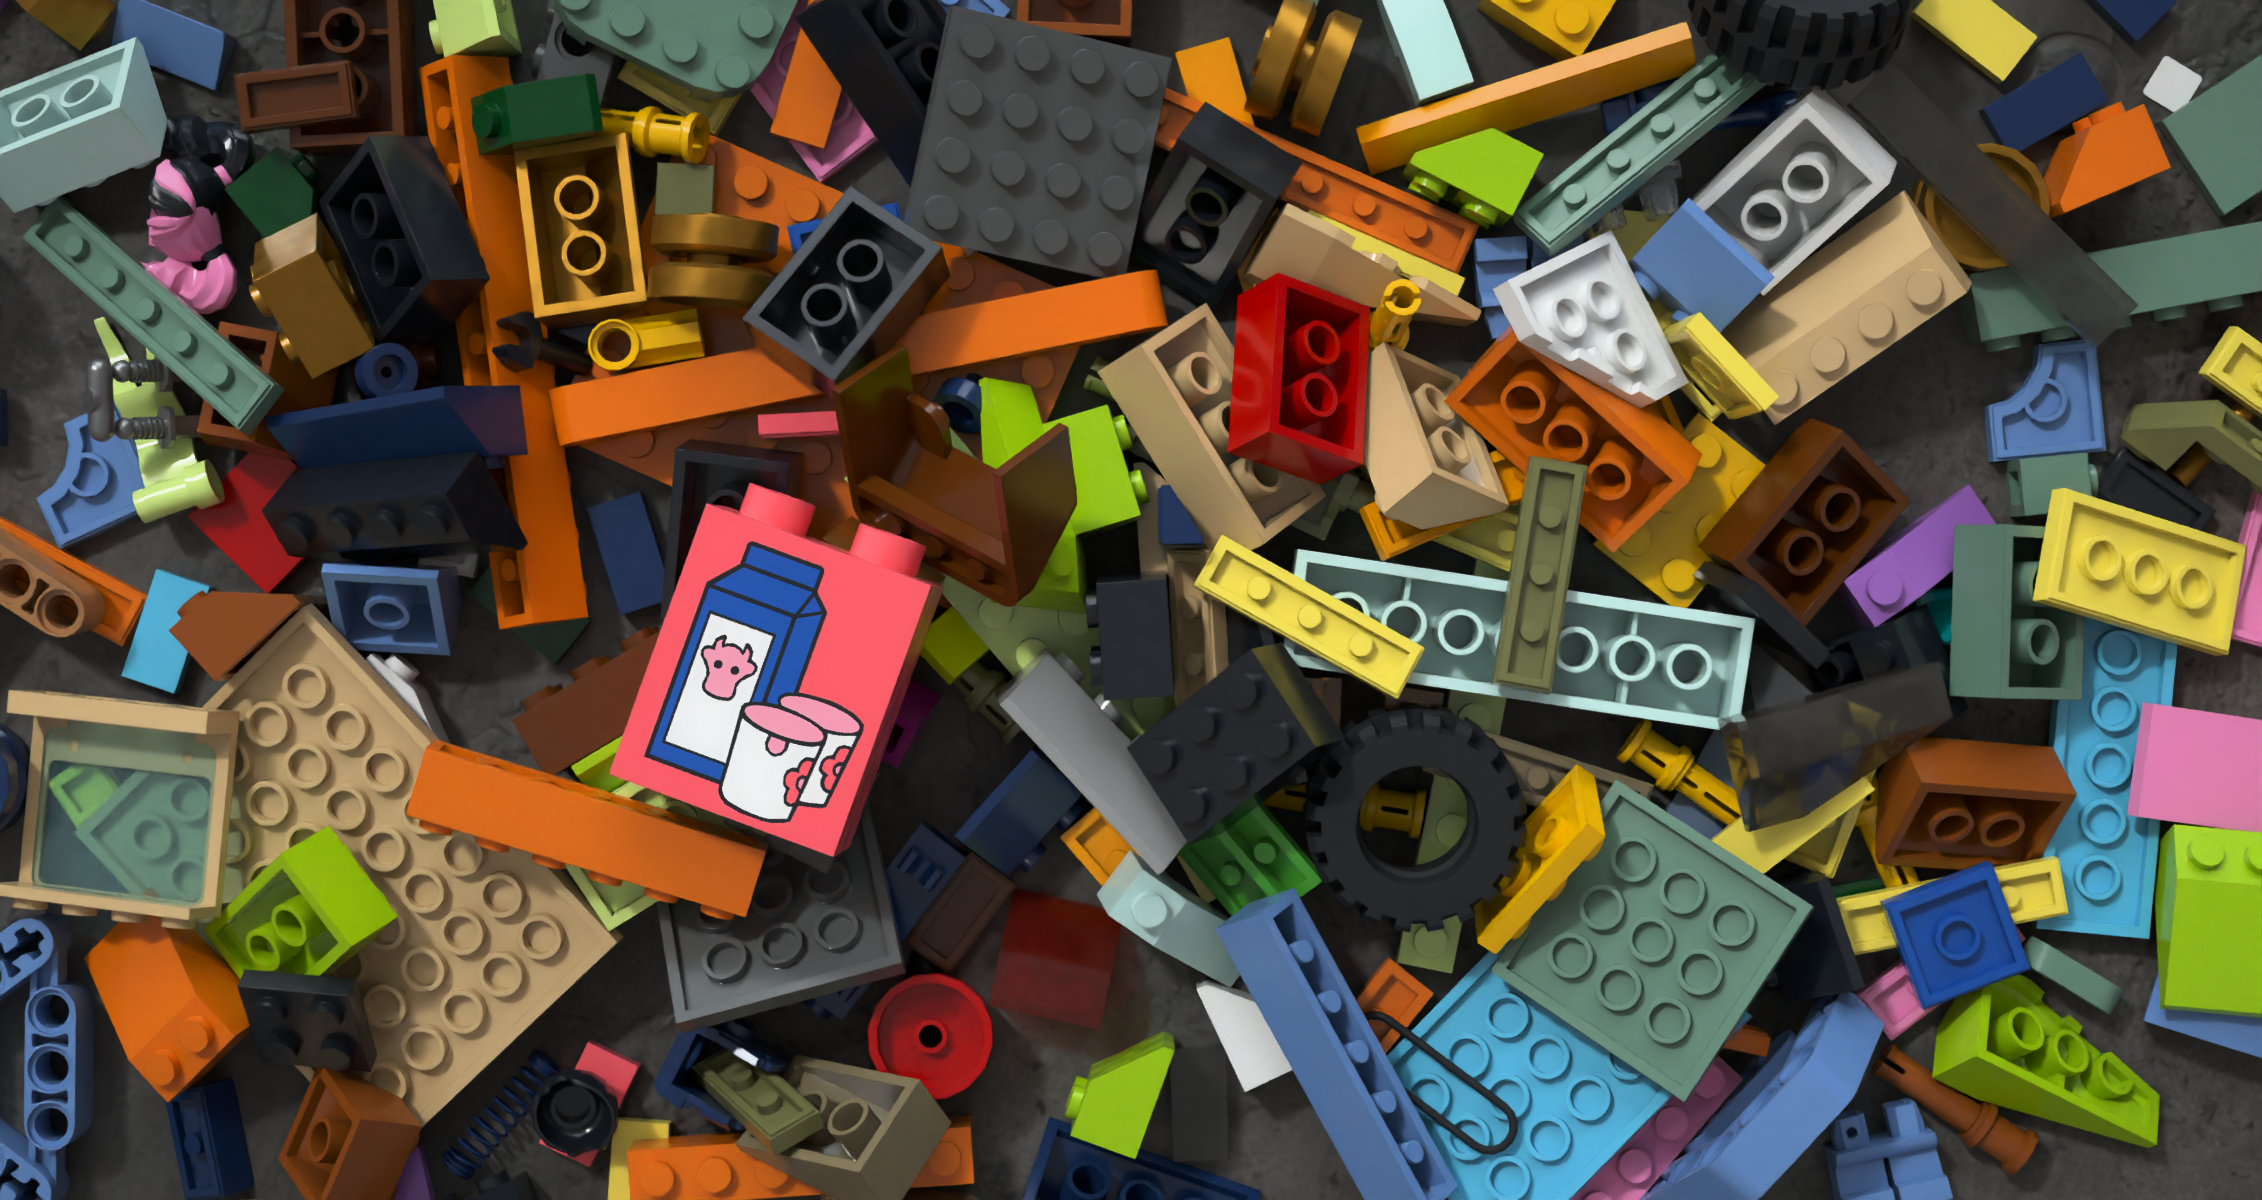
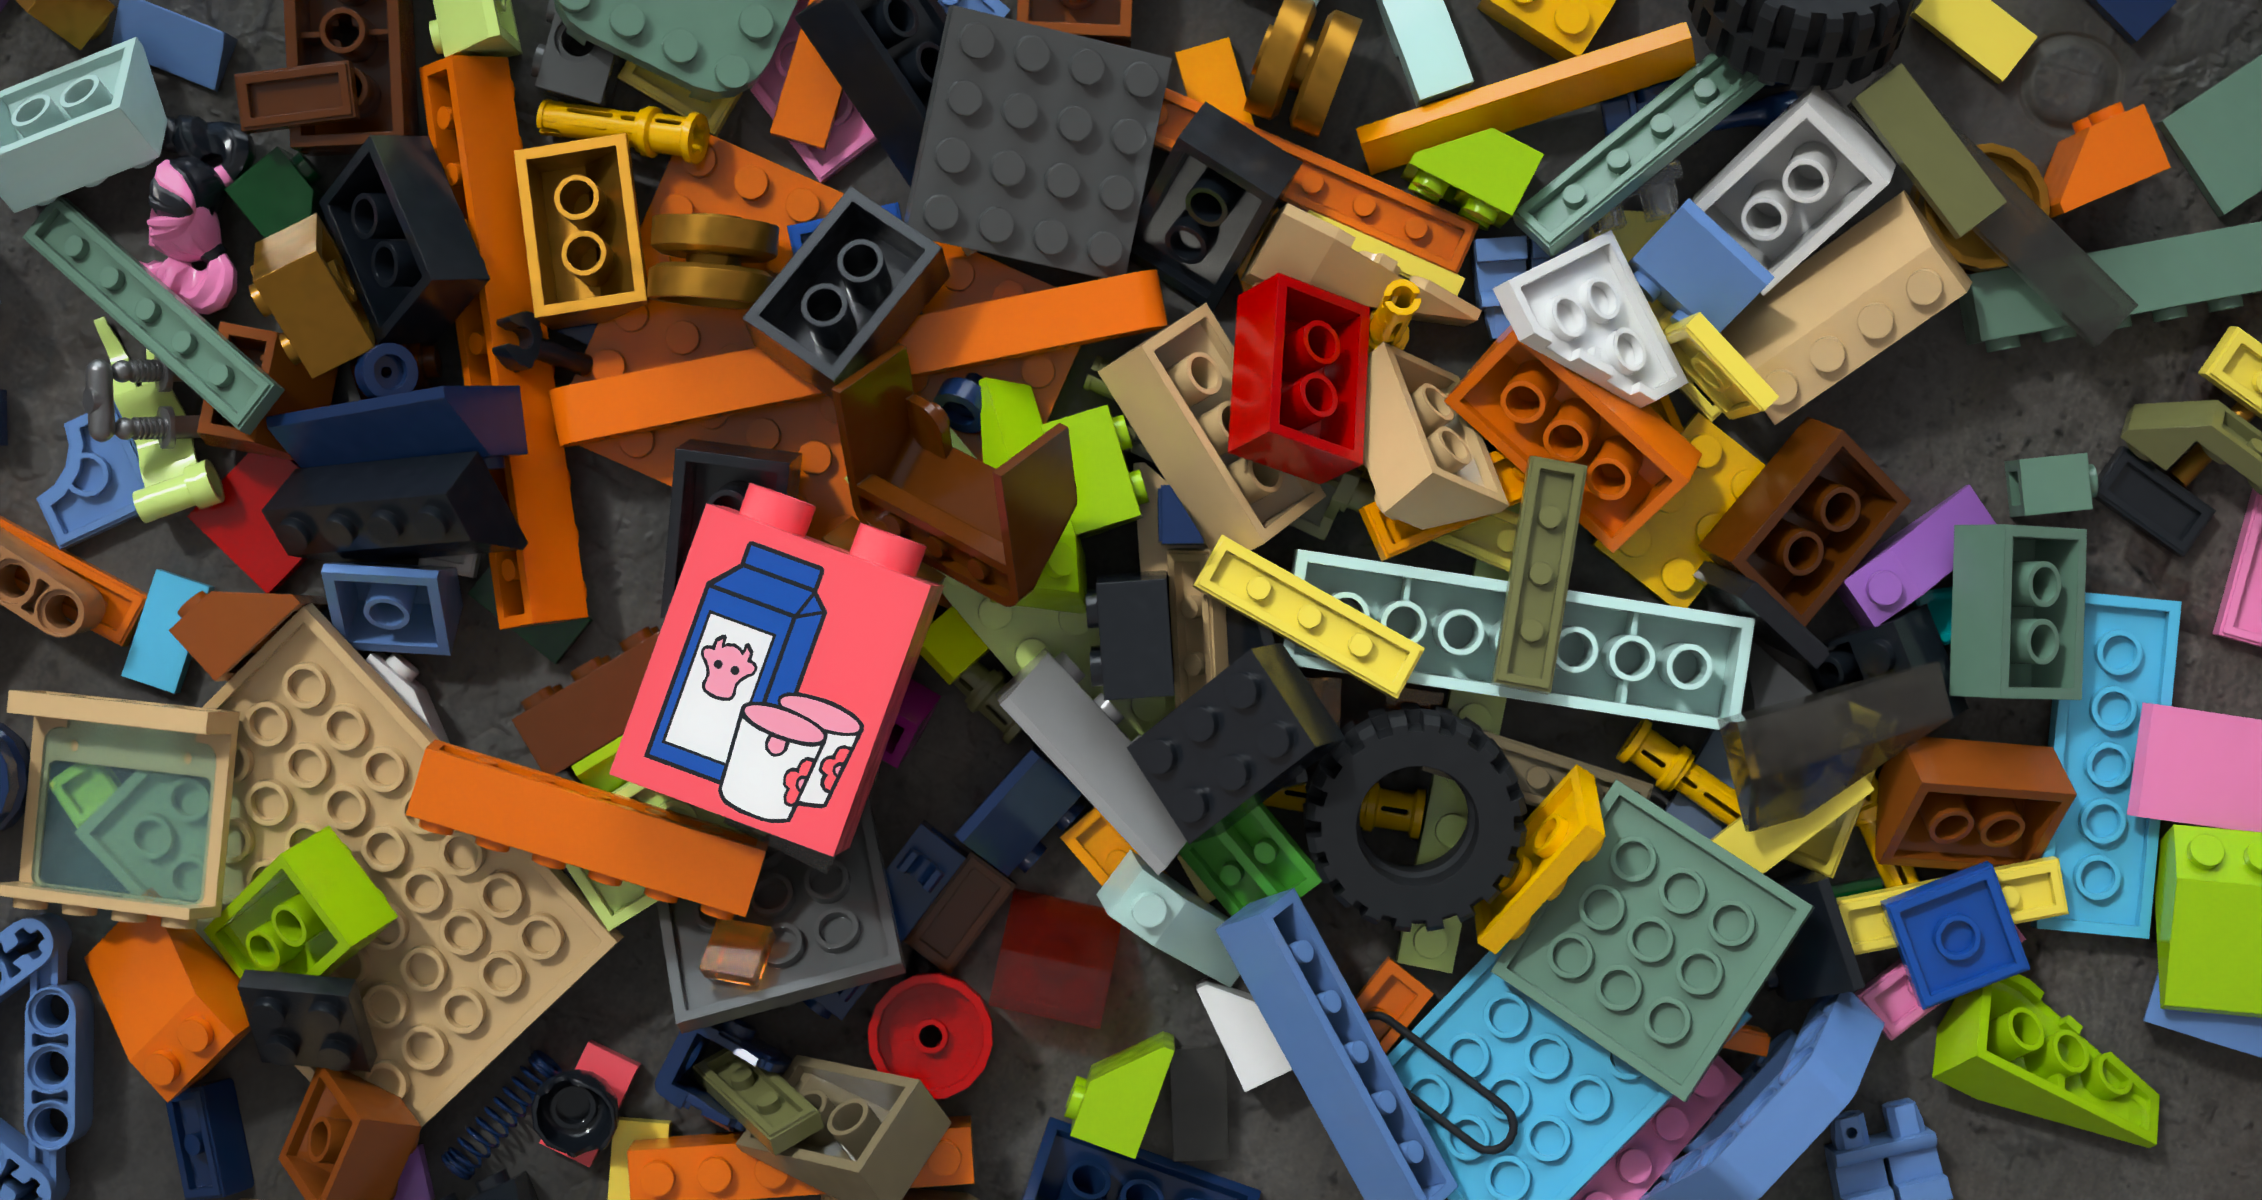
dark green slope [471,73,604,155] -> none
dark blue tile [586,491,665,616] -> none
yellow piece [588,308,706,374] -> none
olive tile [655,163,717,215] -> none
coral tile [758,411,840,440] -> none
dark orange pin [1871,1043,2039,1175] -> none
dark blue tile [1978,52,2109,152] -> none
medium blue tile [1984,339,2106,462] -> none
sand green beam [2023,936,2124,1015] -> none
light yellow tile [2032,488,2247,656] -> none
white sticker [2143,56,2202,112] -> none
none -> clear orange tile [699,918,776,987]
none -> olive tile [1851,63,2007,239]

